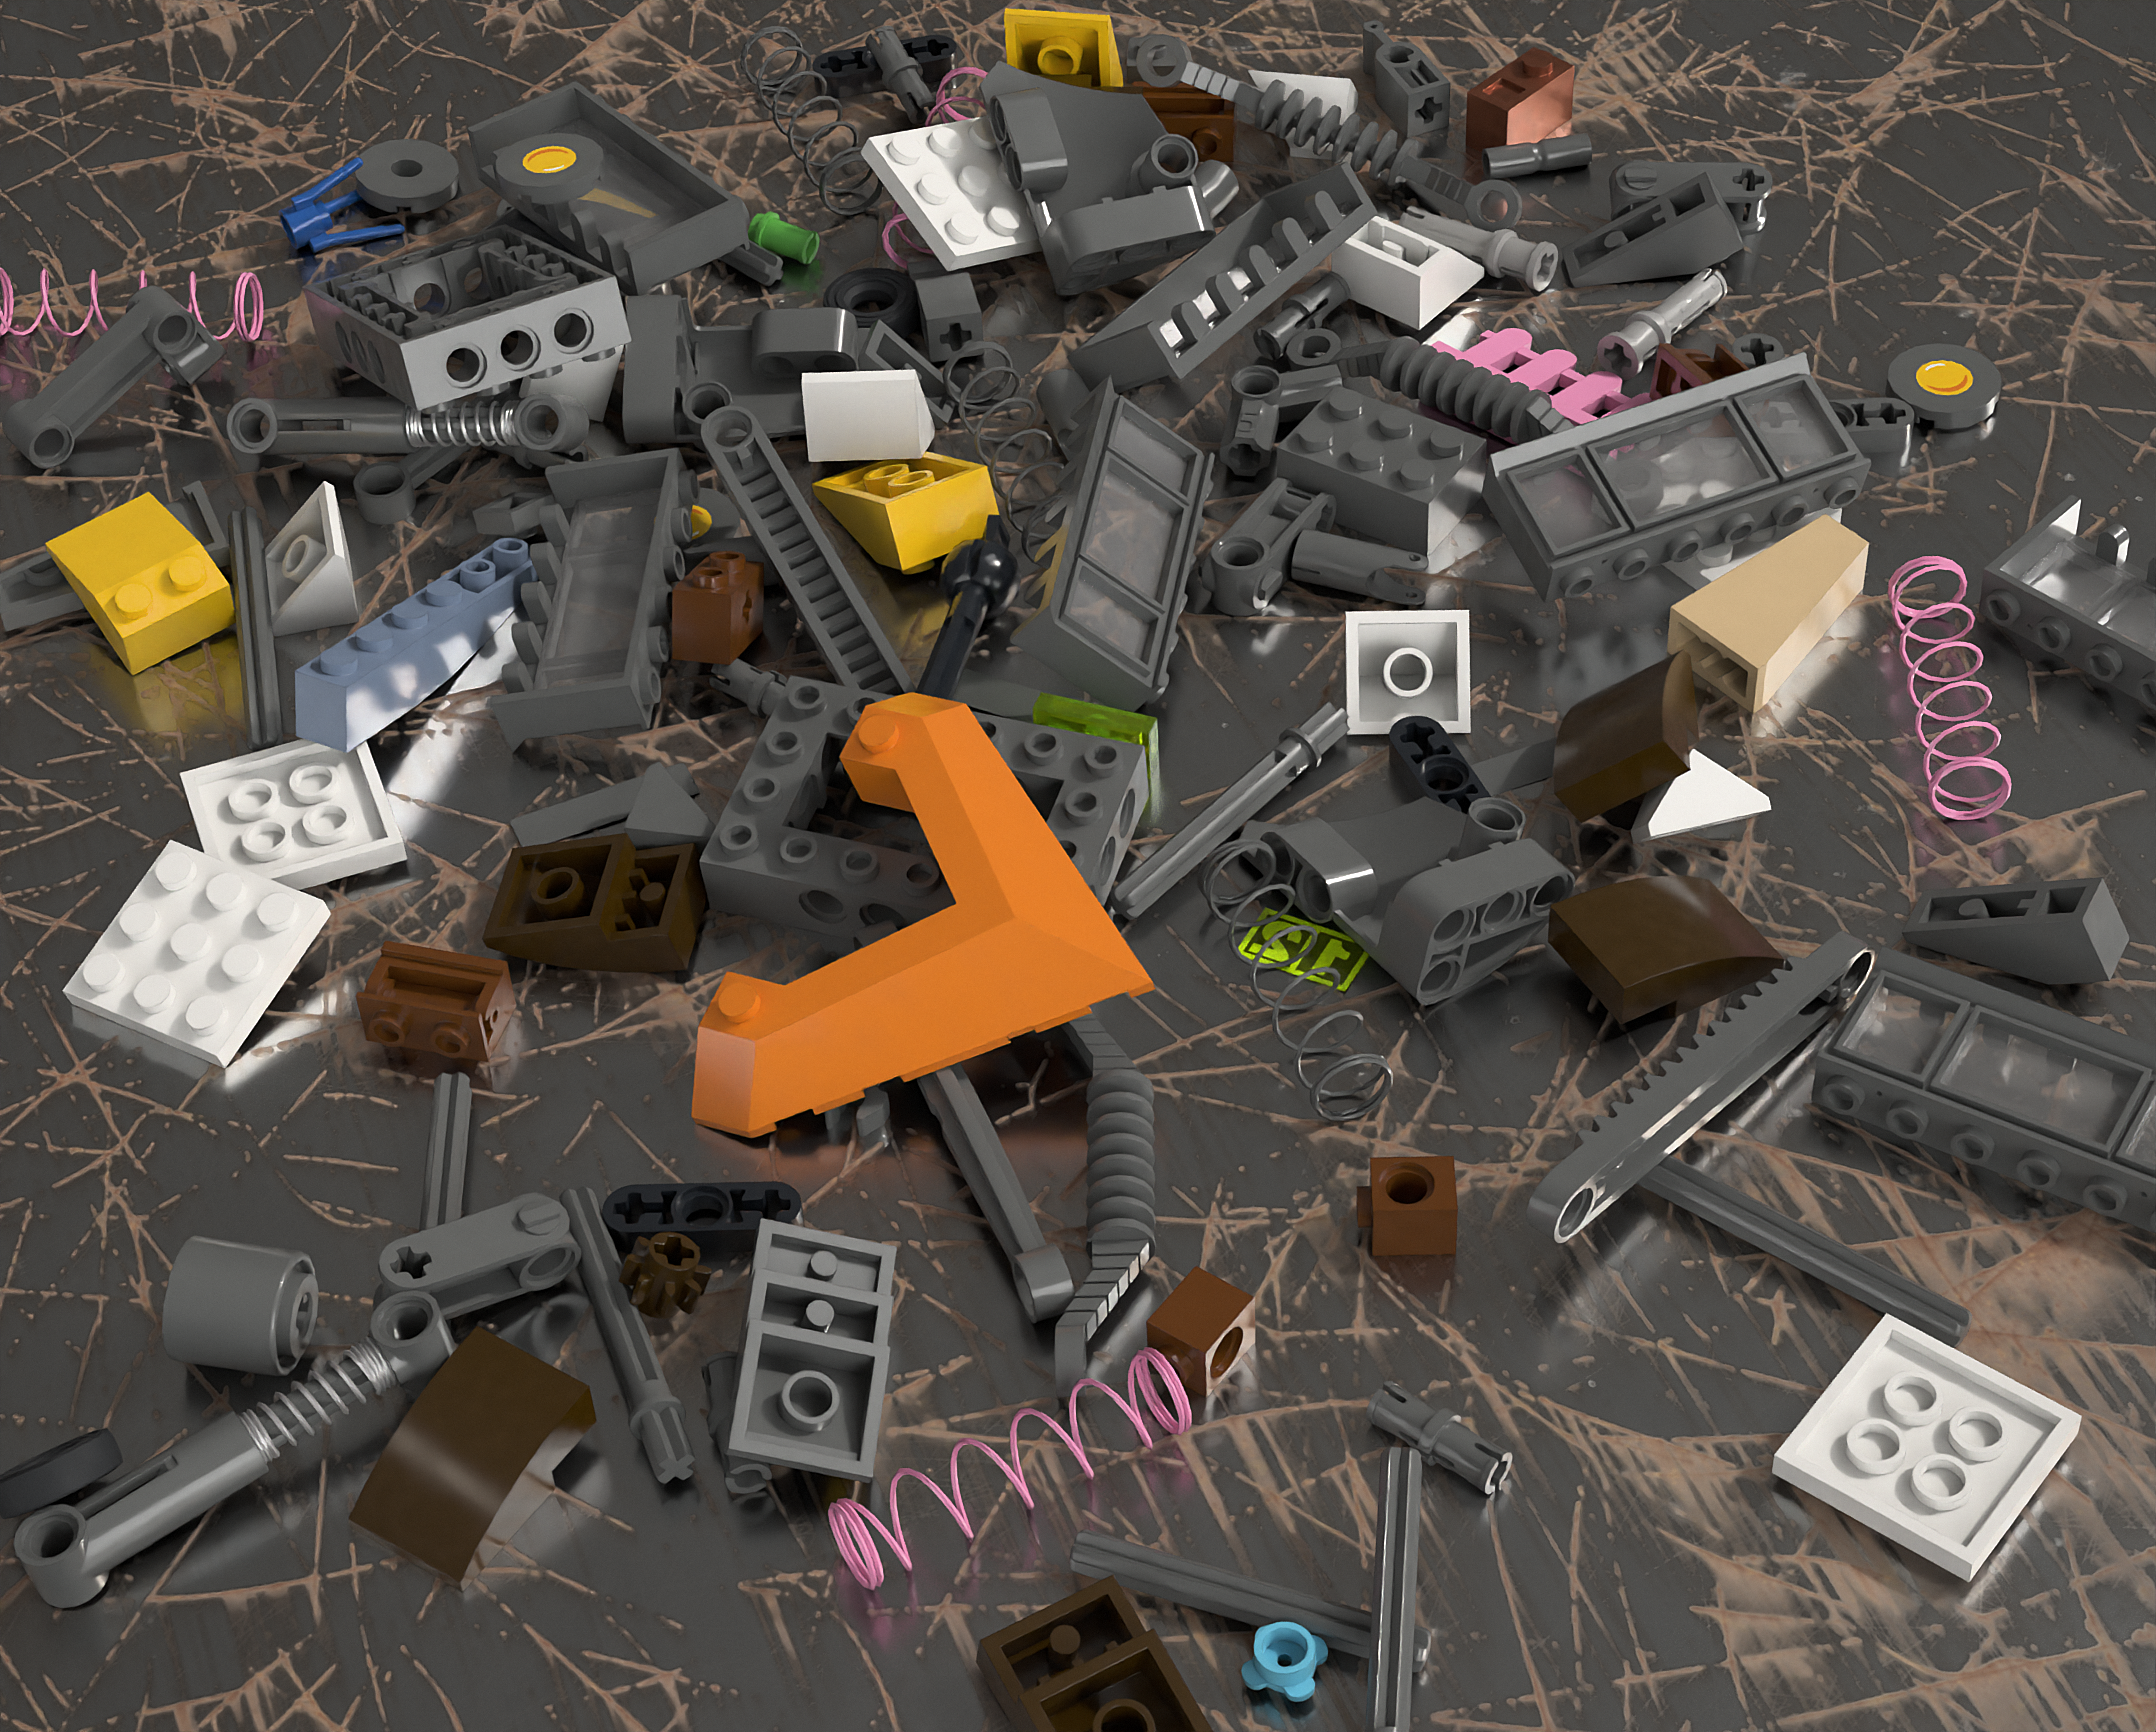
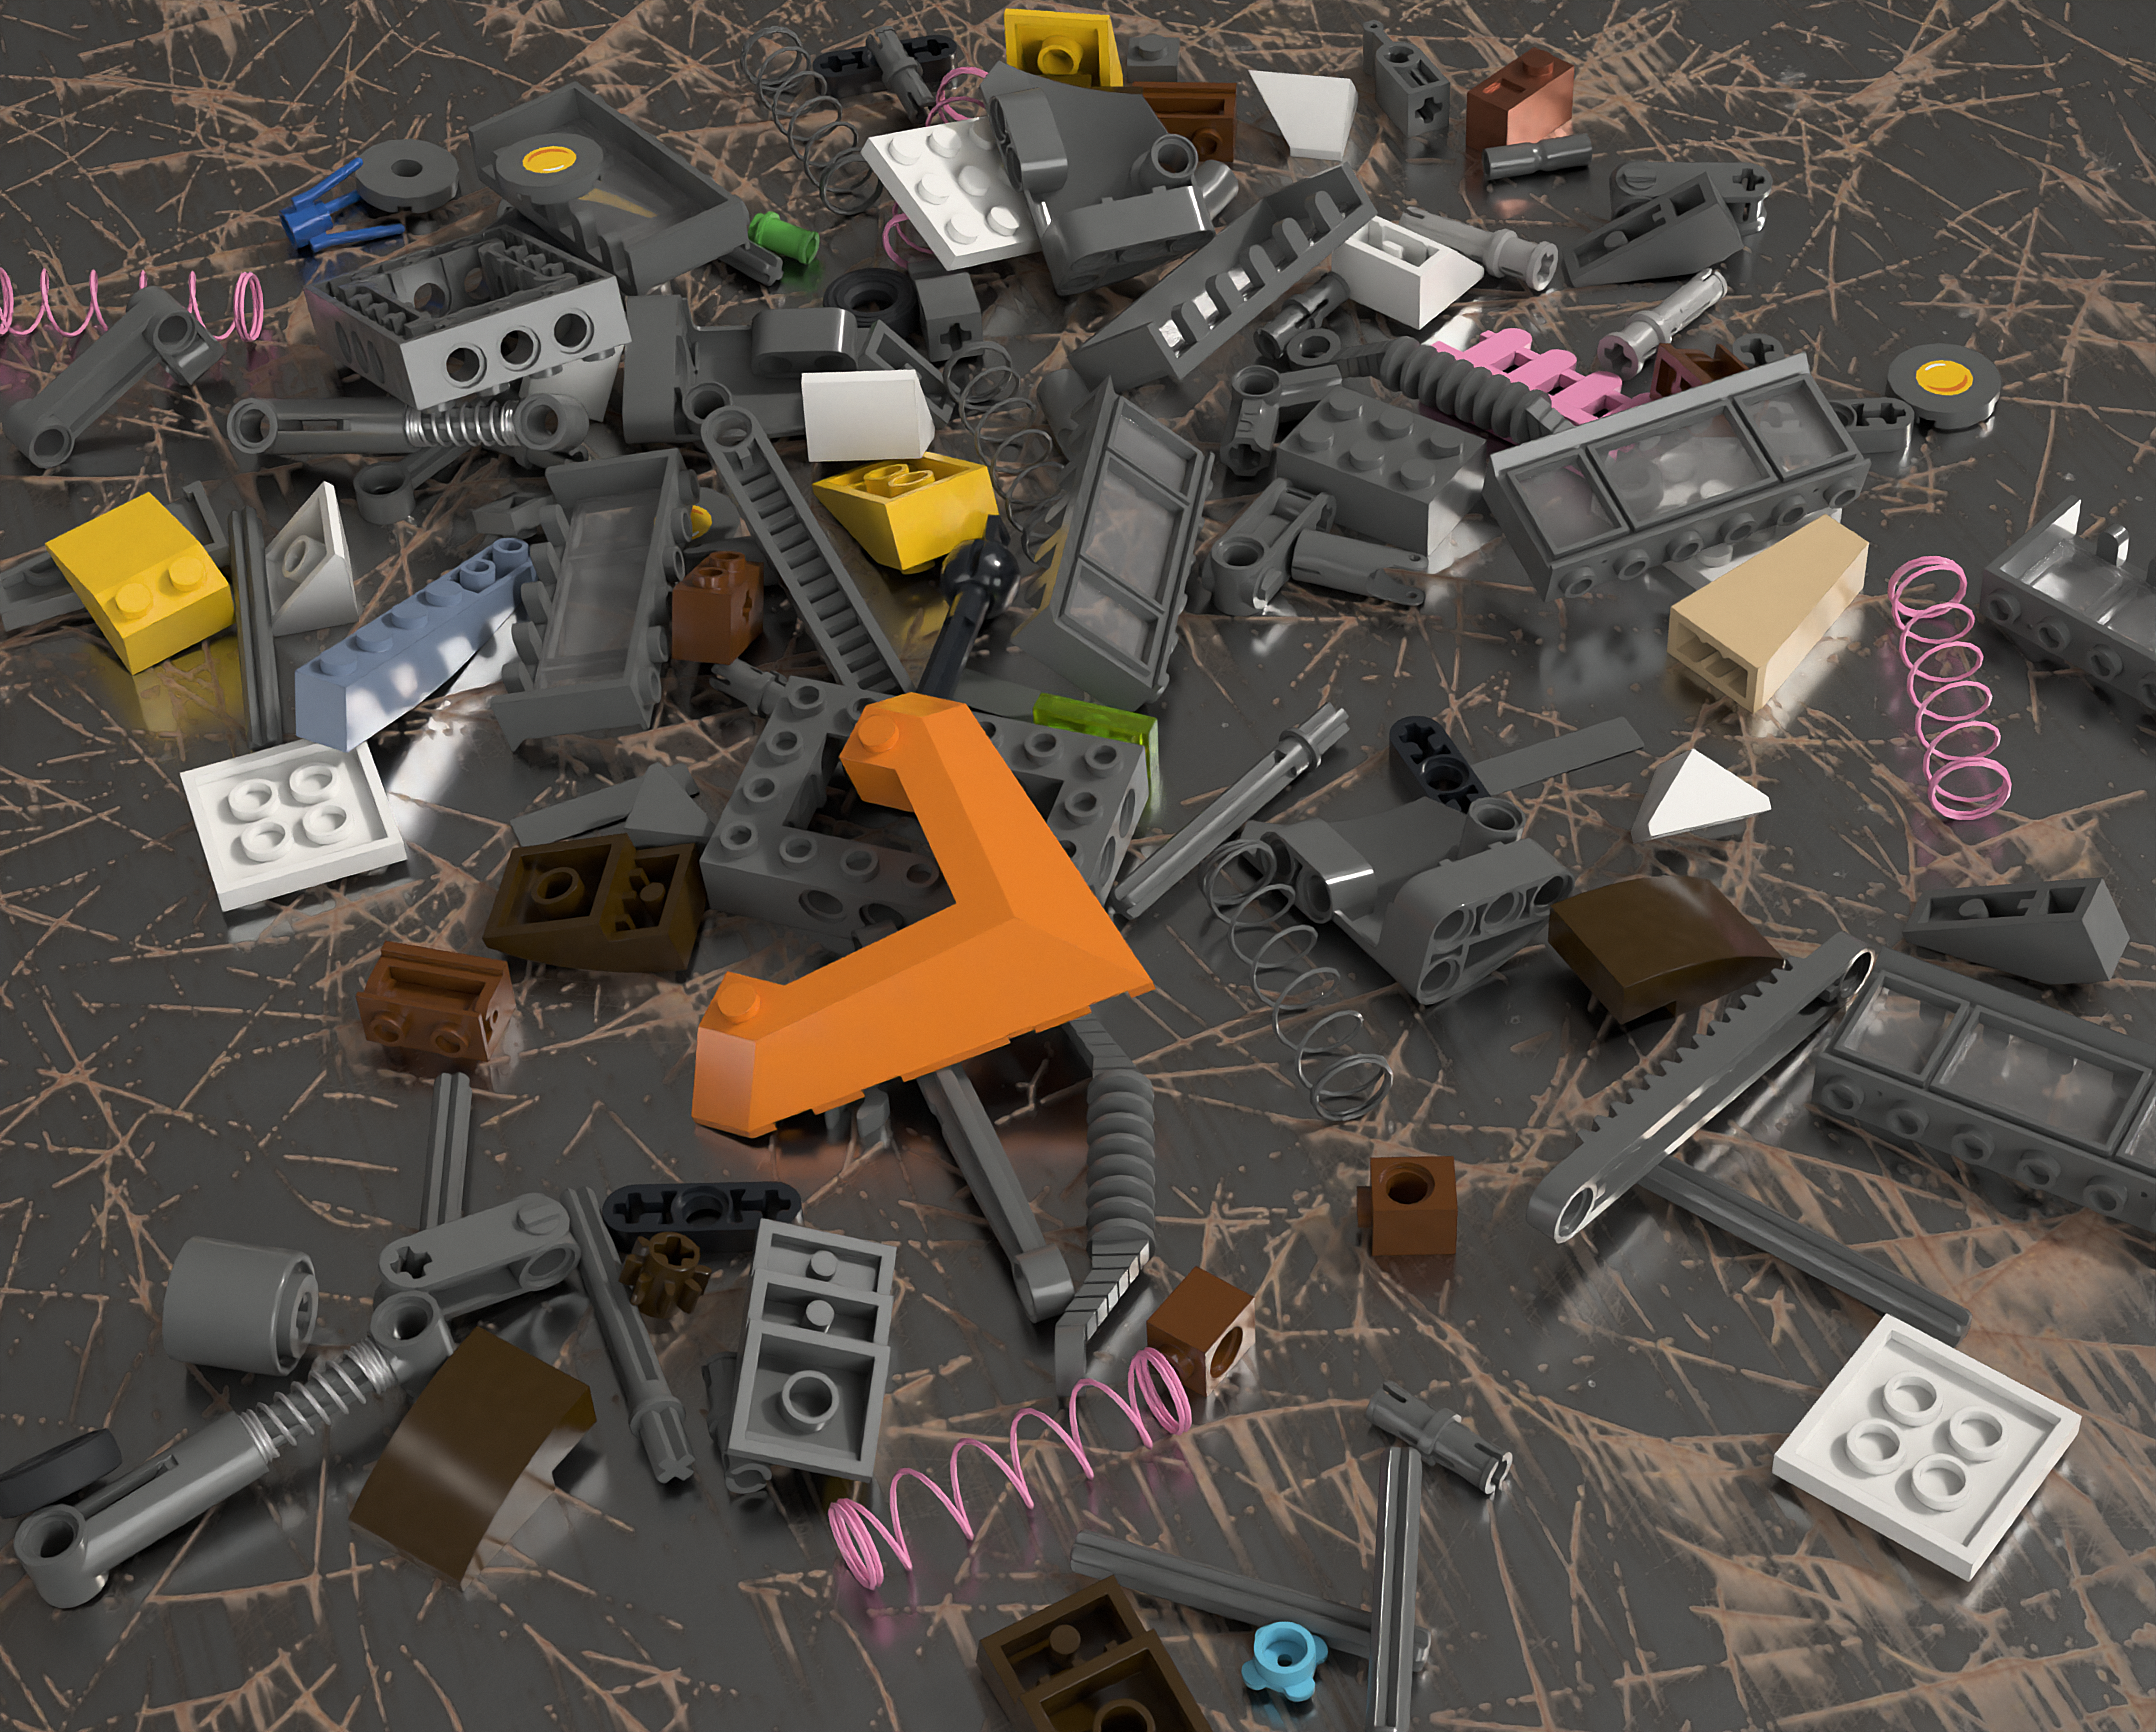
white plate [63,840,331,1068] -> none
dark grey piece [1136,34,1523,233] -> none
clear neon green sticker [1238,907,1369,992] -> none
white slope [1345,610,1471,735] -> none
dark brown slope [1553,649,1699,823] -> none

